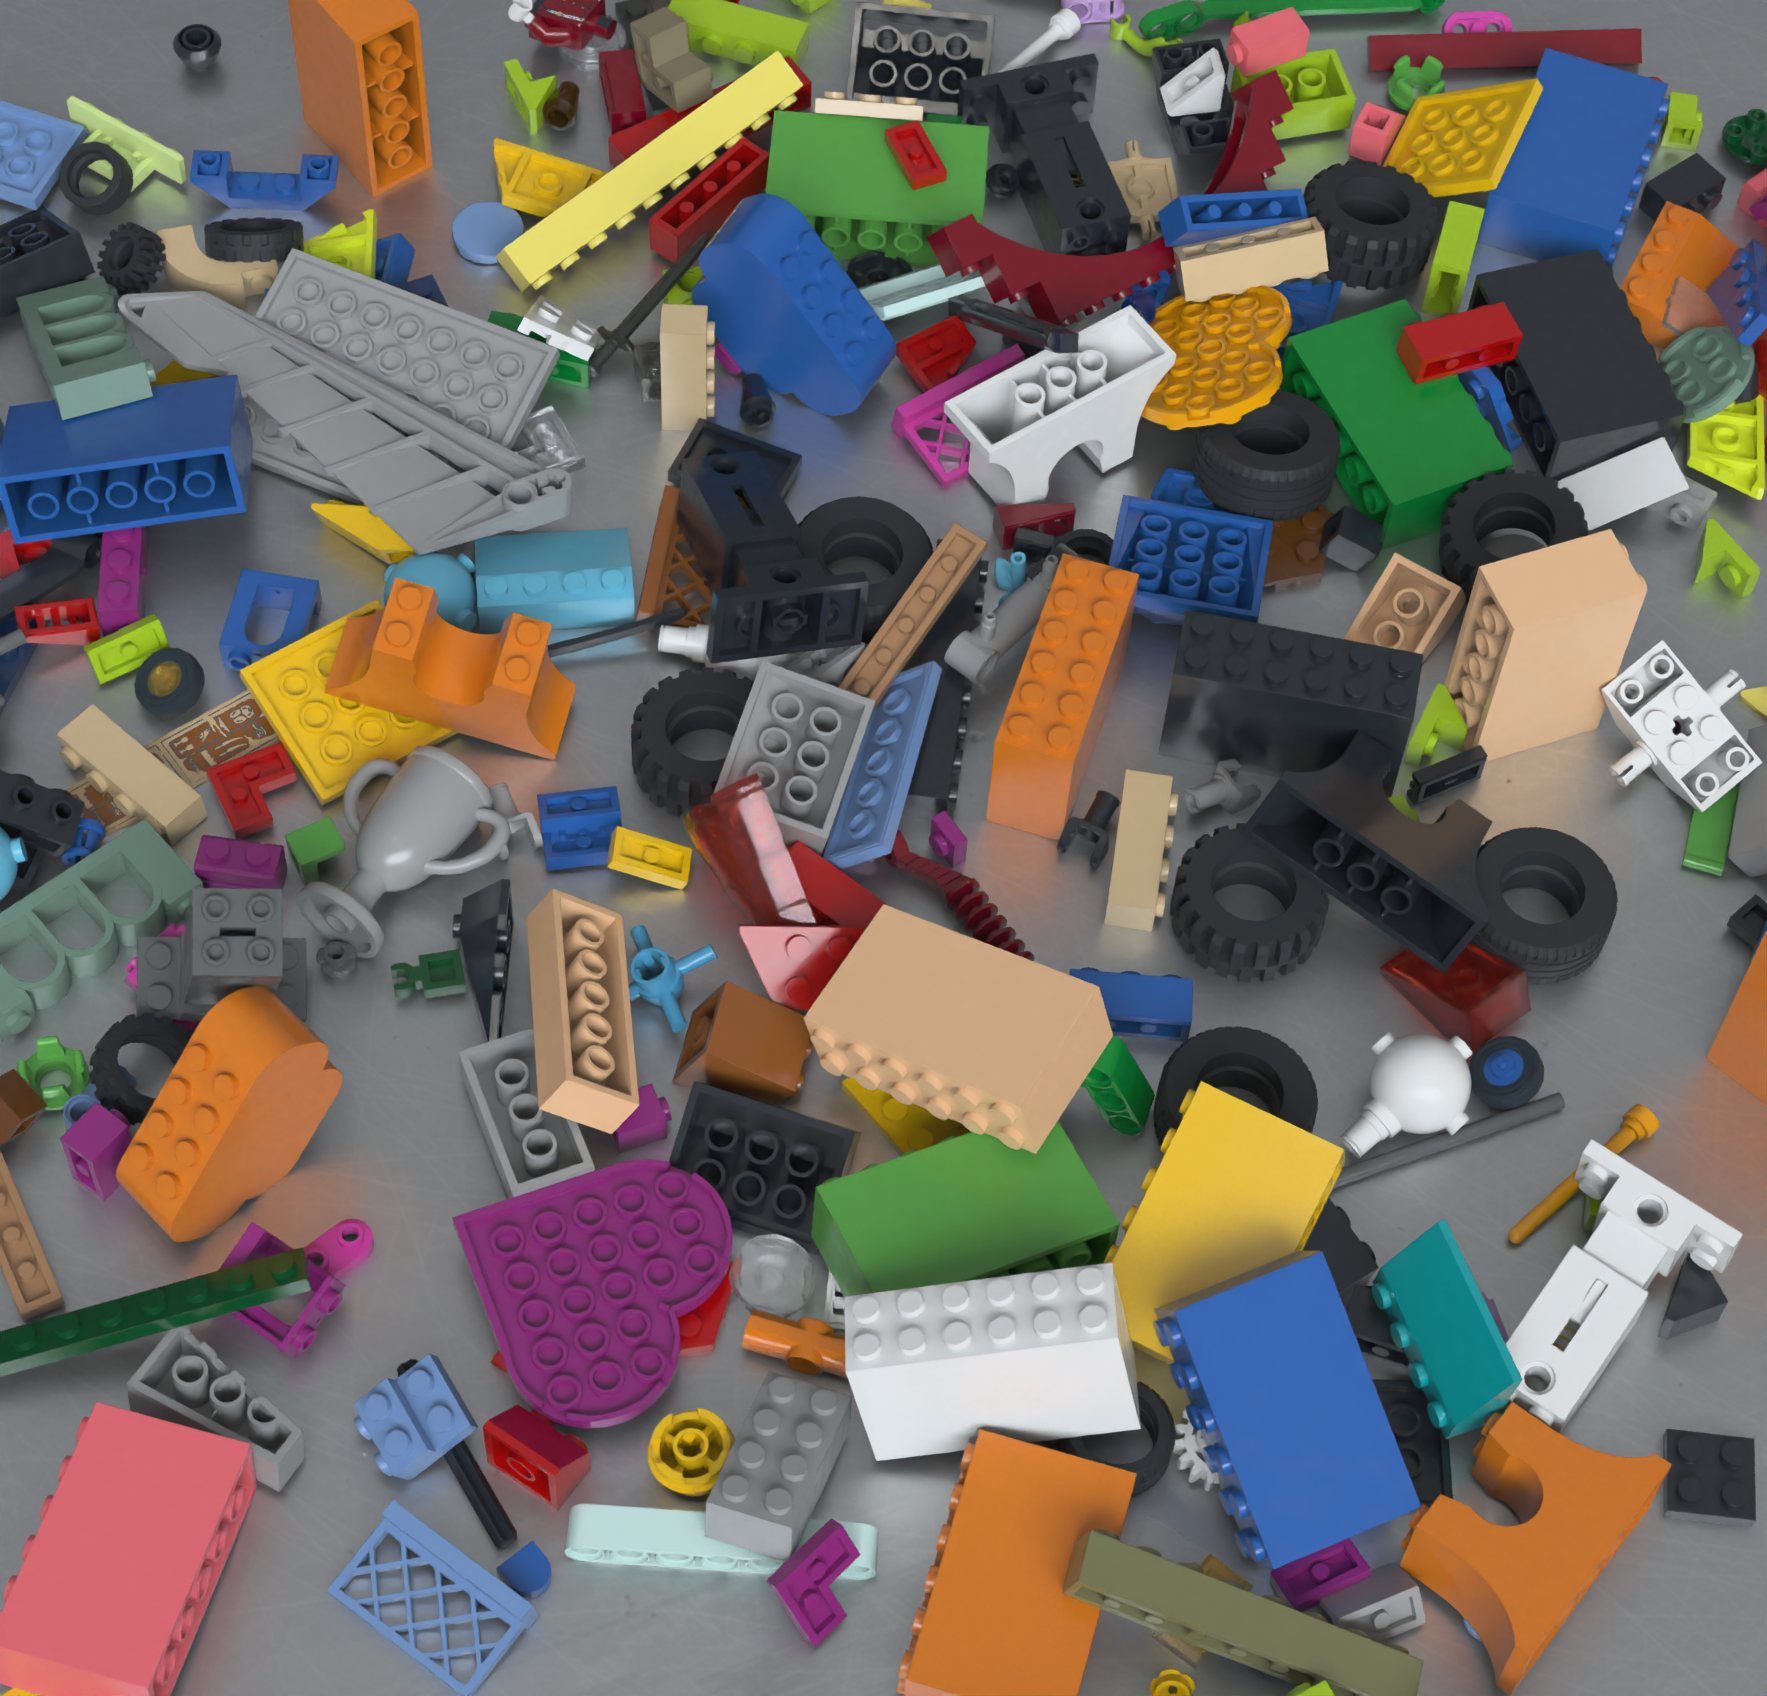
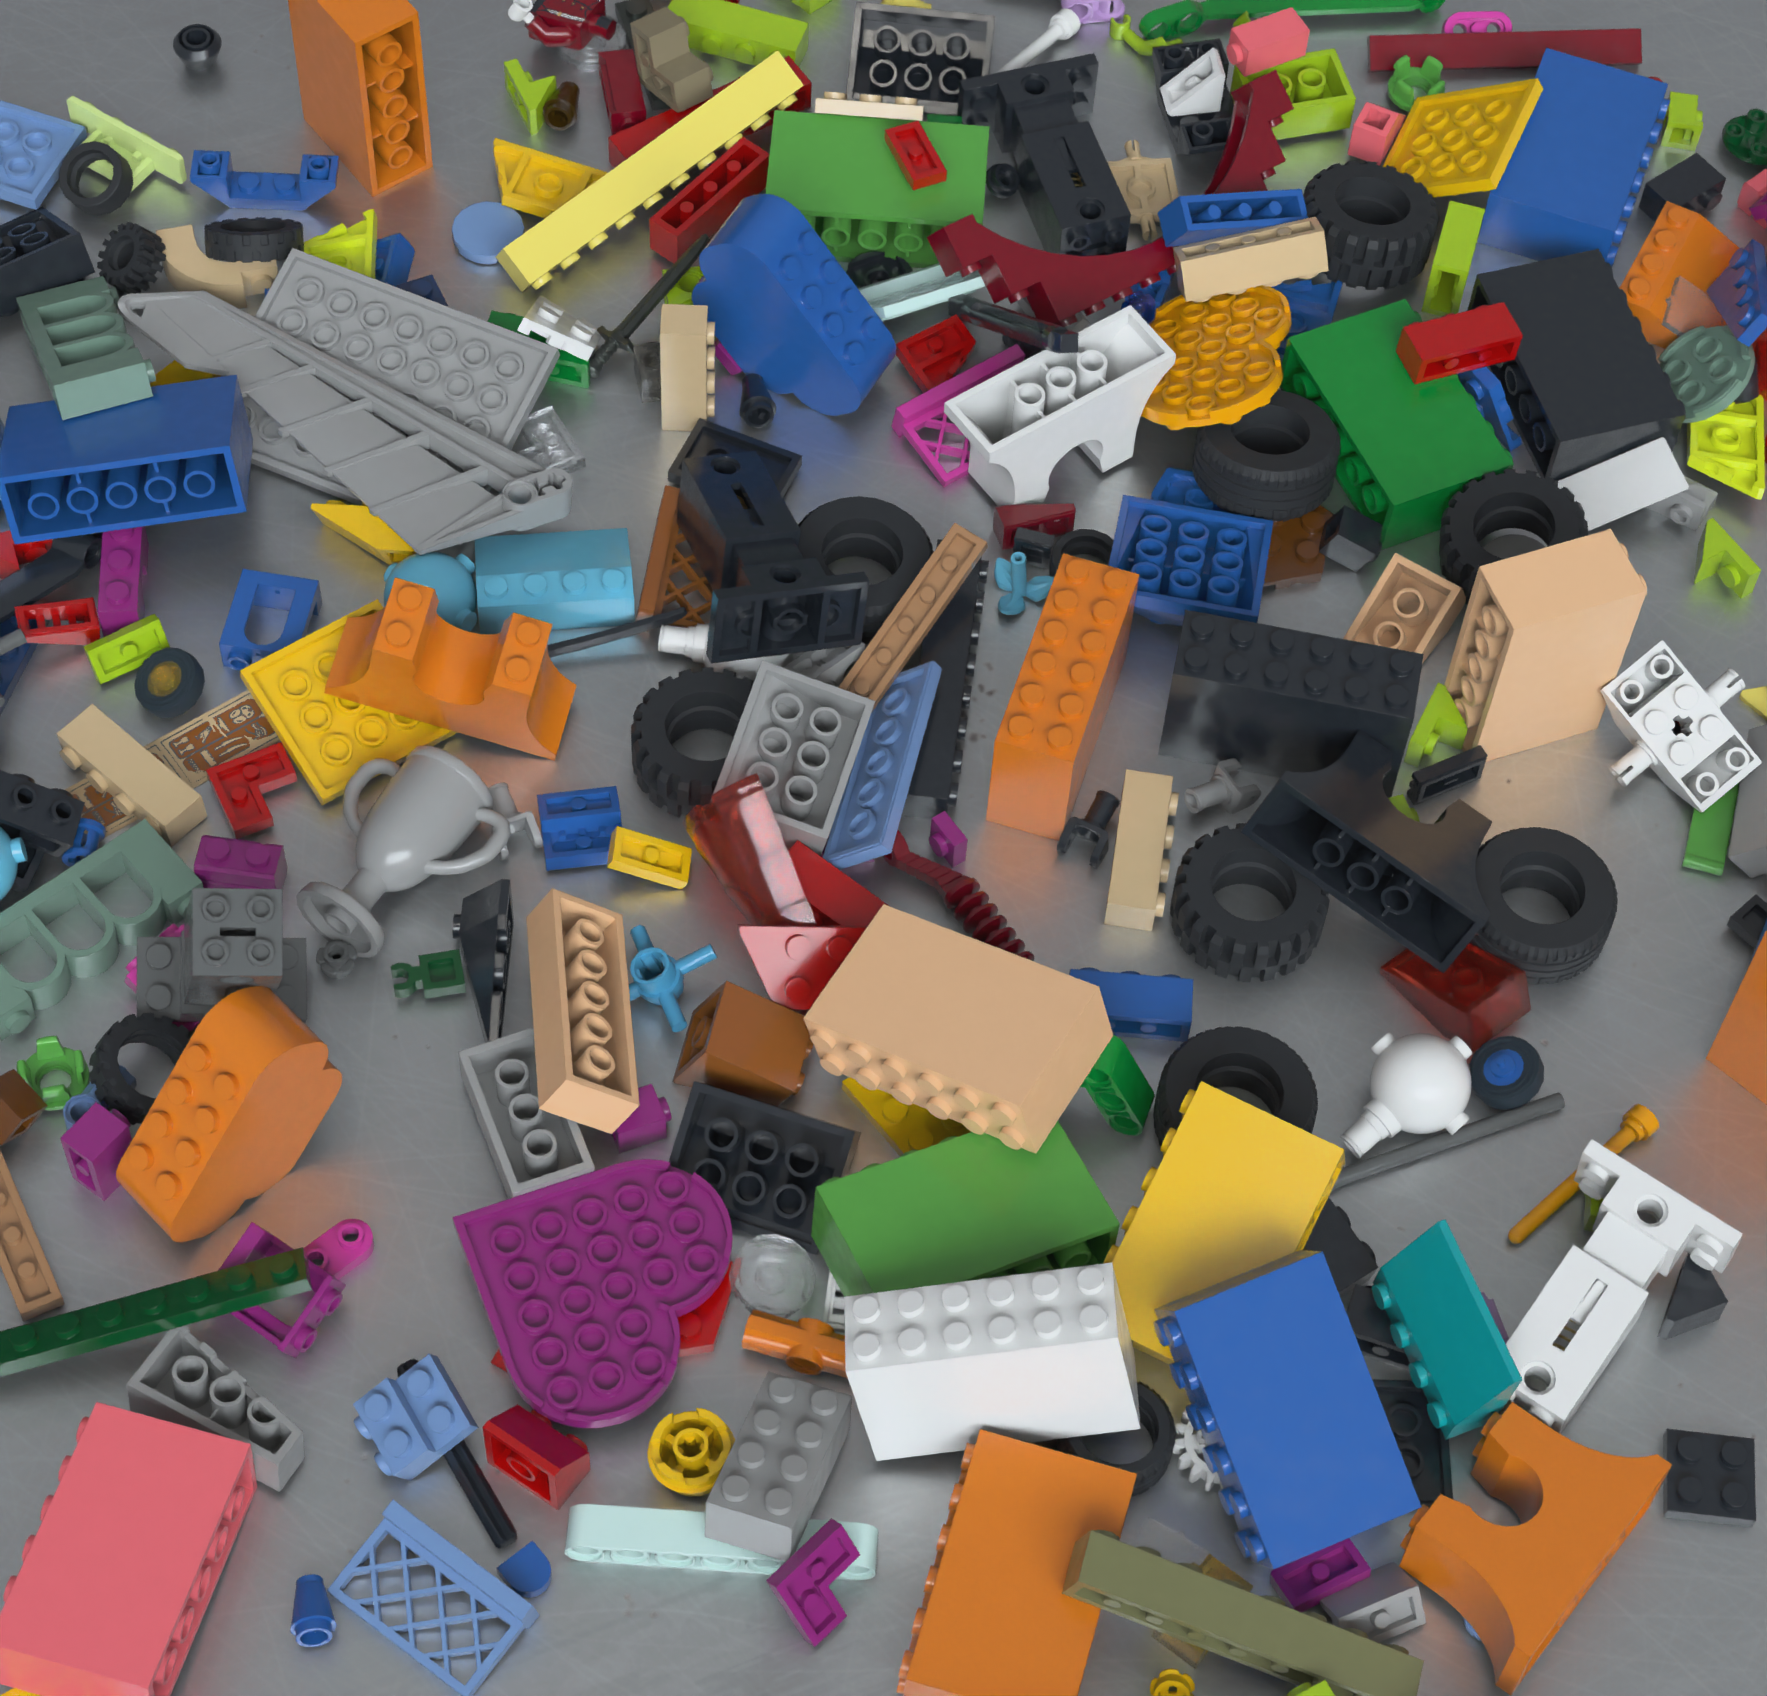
bright green panel [285,816,346,886] -> none
light grey piece [944,543,1084,685] -> none
none -> blue cone [290,1574,337,1647]

